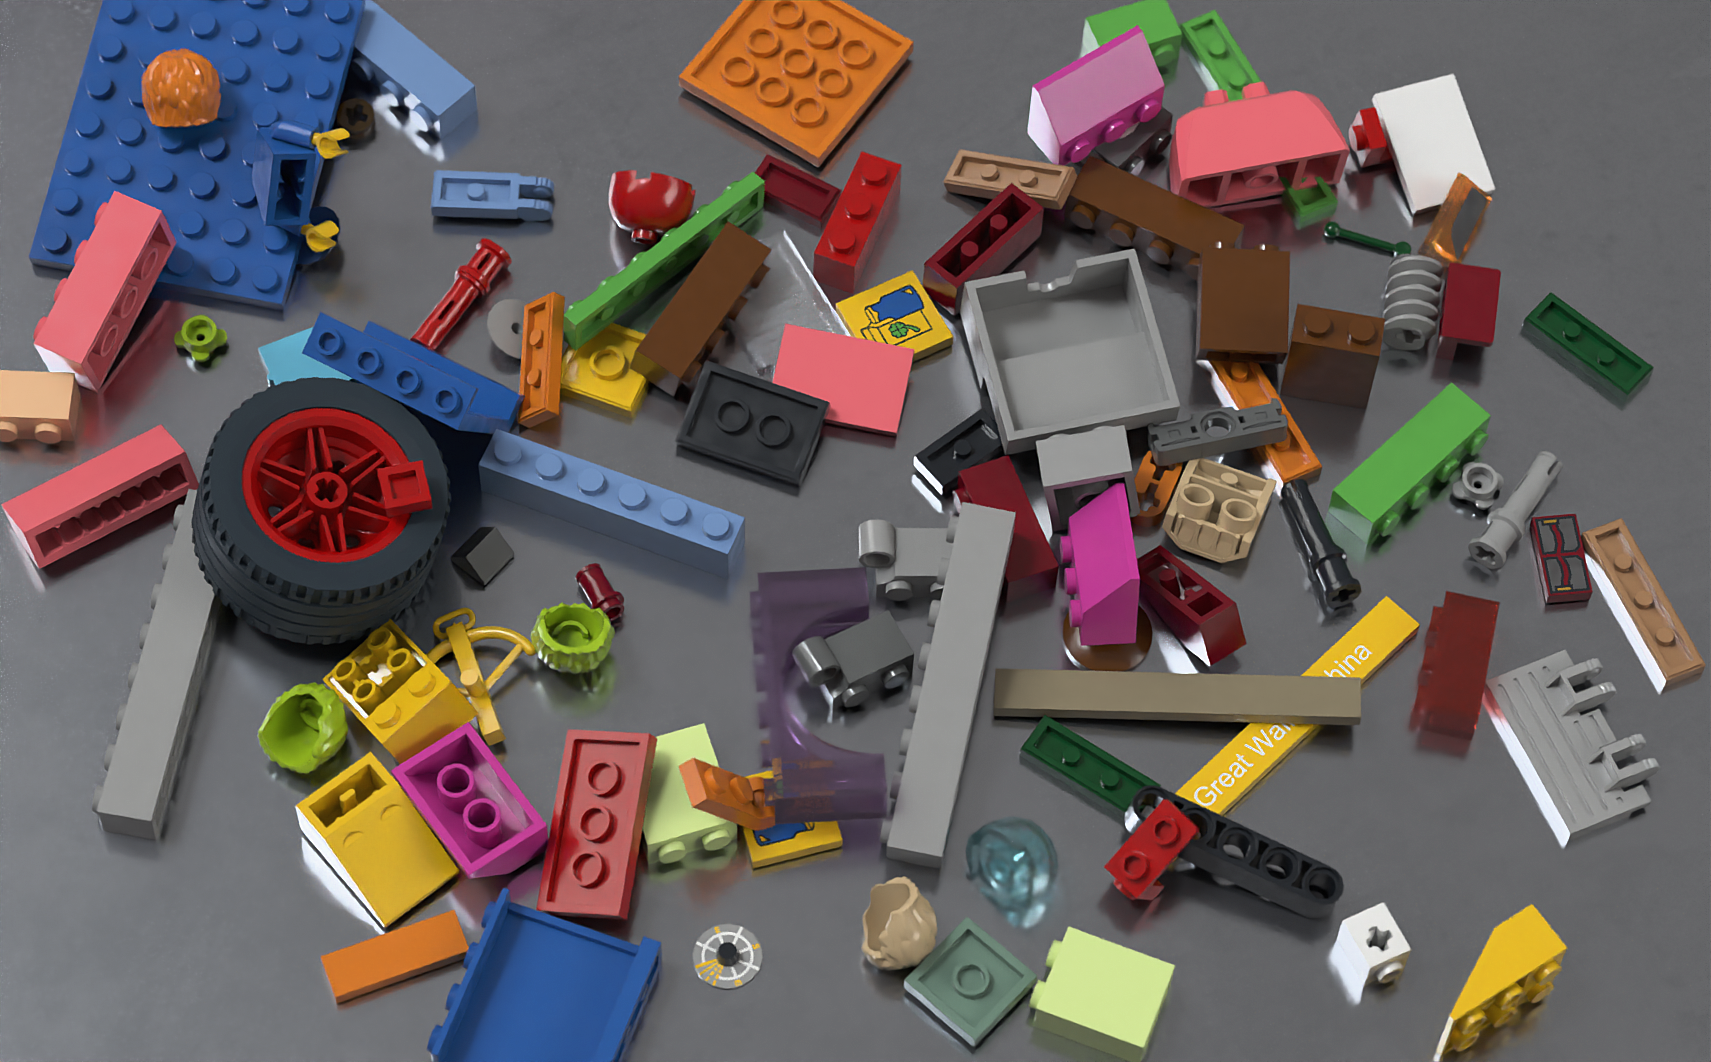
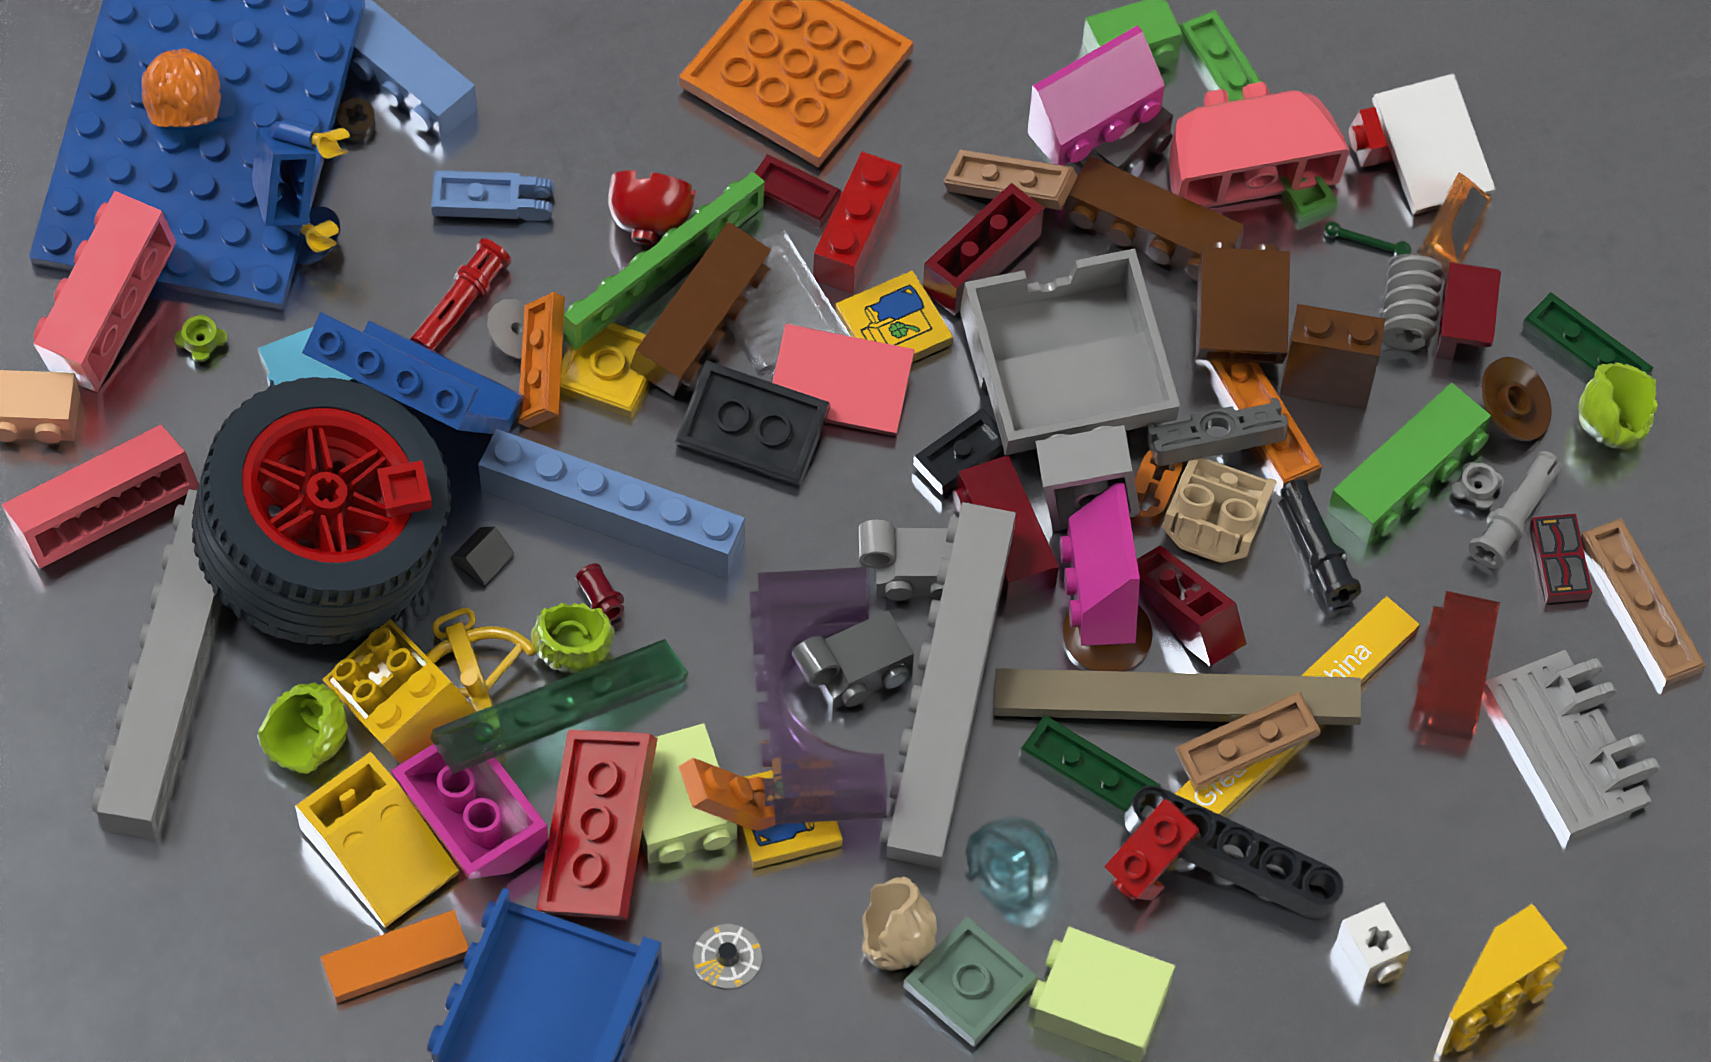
none -> clear green tile [430,639,689,774]
none -> medium nougat tile [1175,691,1320,792]
none -> reddish brown dish [1481,357,1552,441]
none -> lime hair [1578,363,1658,449]

